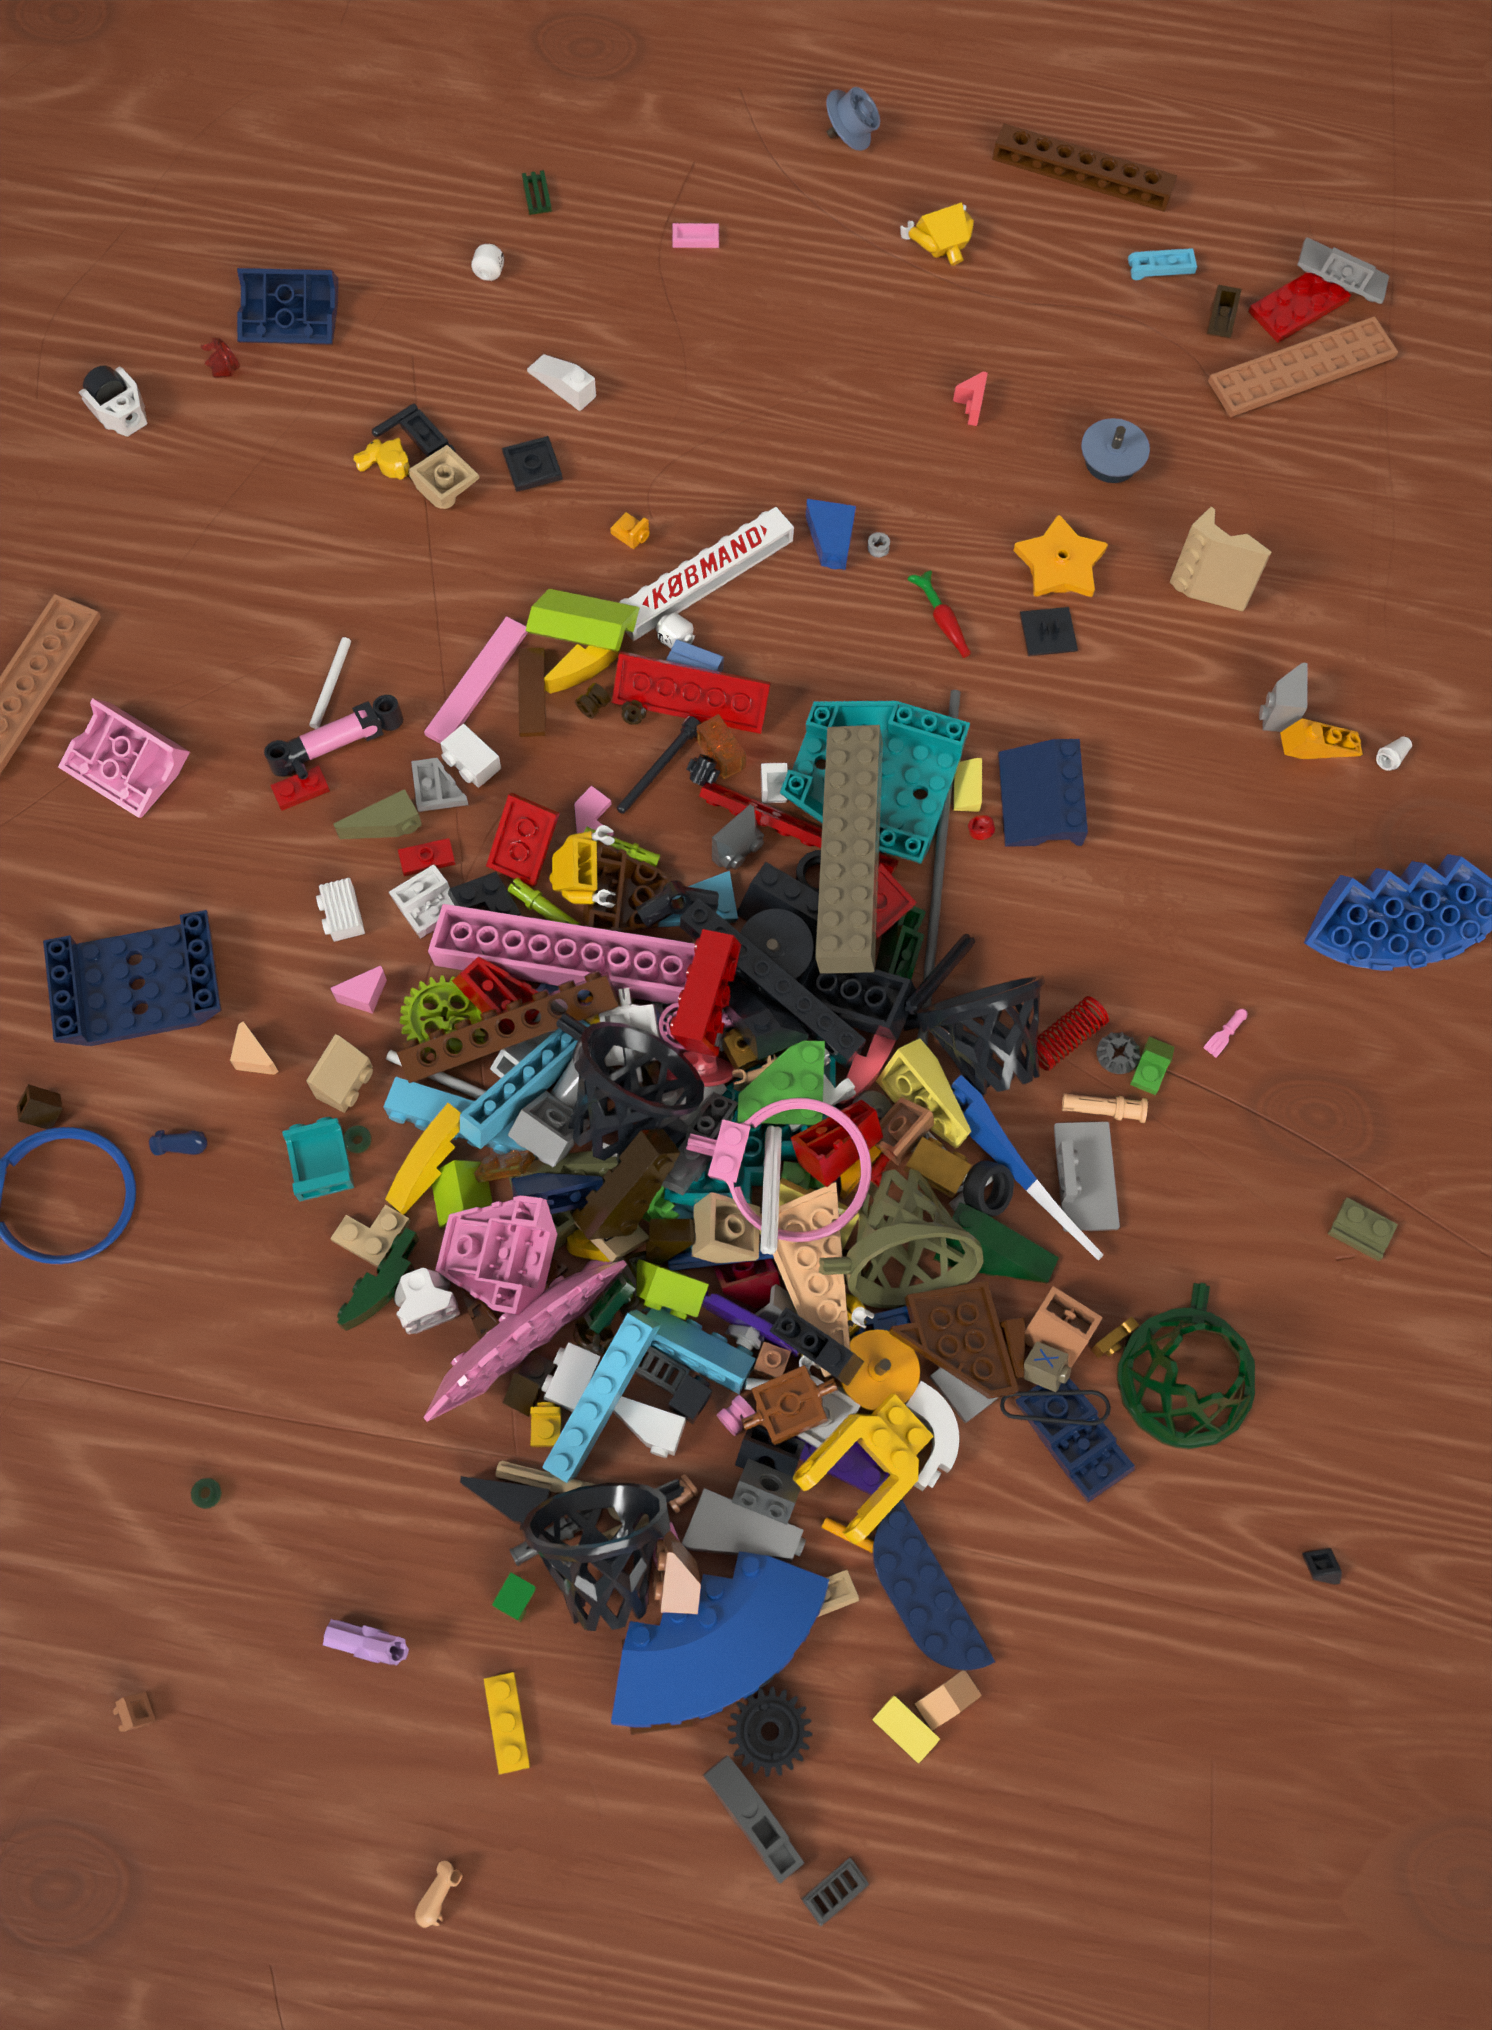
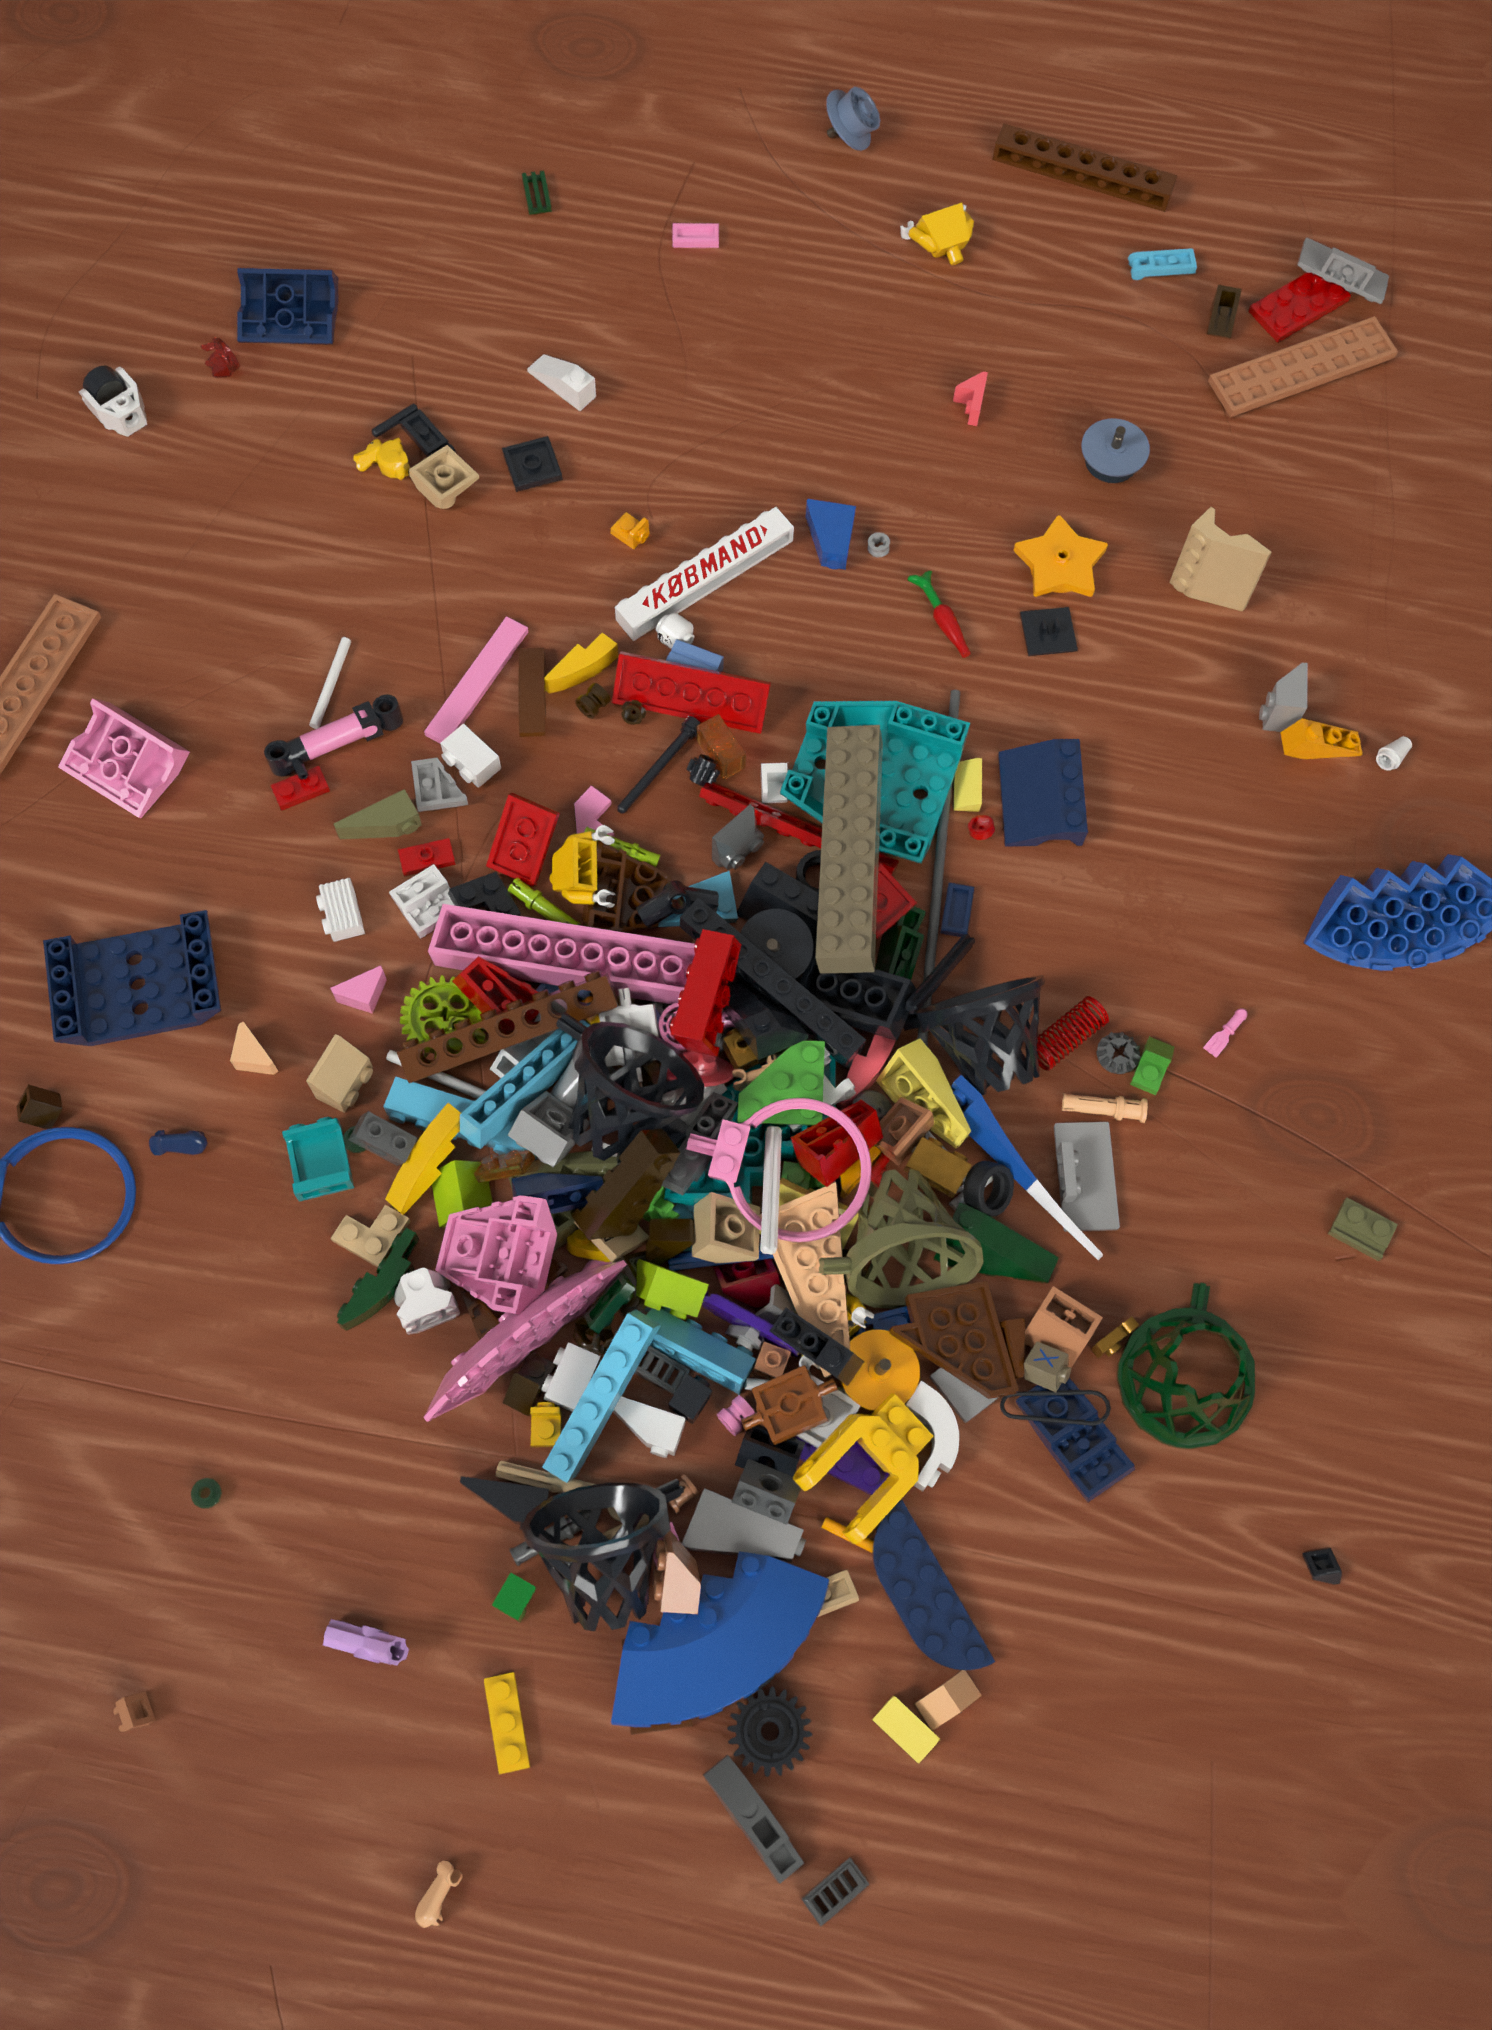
white head [471,244,505,281] -> none
lime slope [525,589,640,652] -> none
none -> dark grey brick [349,1111,418,1166]
none -> dark blue tile [940,882,975,937]

